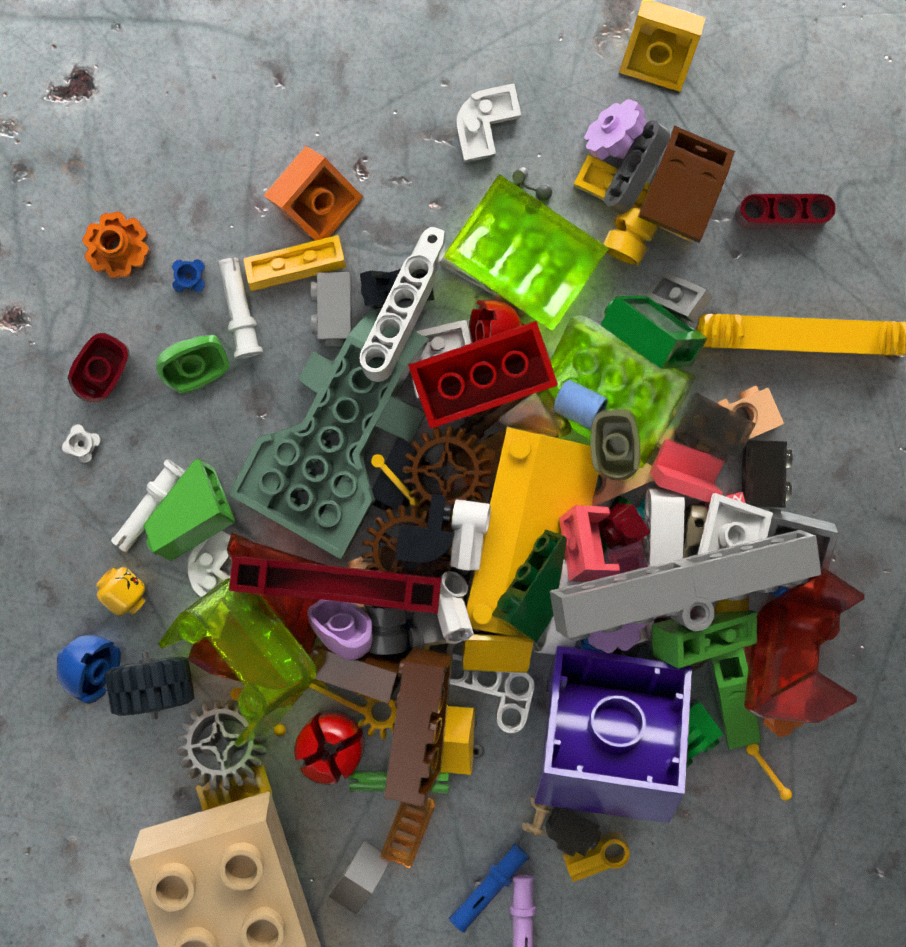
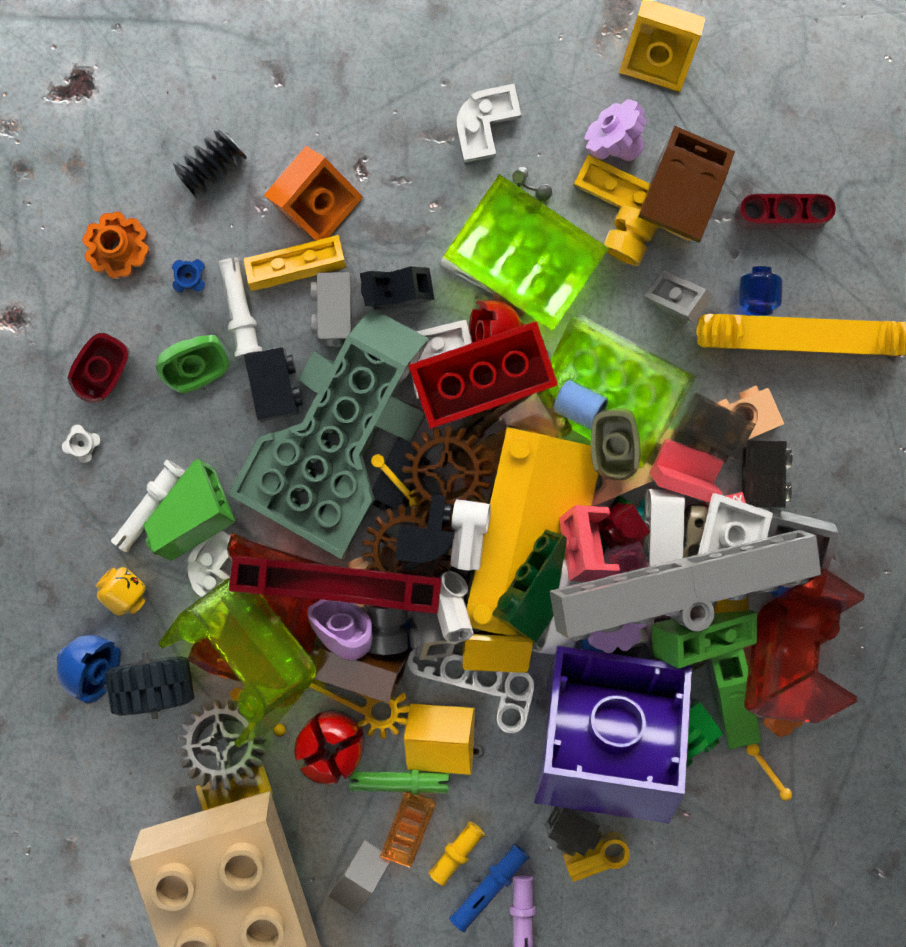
white piece [360,227,445,382] -> none
reddish brown wedge [384,647,453,807] -> none
tan piece [522,796,552,836] -> none
green window [600,296,708,369] -> none
dark grey beam [604,120,670,214] -> none
none -> black piece [173,129,247,199]
none -> black brick [244,347,303,422]
none -> yellow pin [428,821,486,886]
none -> clear blue head [739,266,783,315]

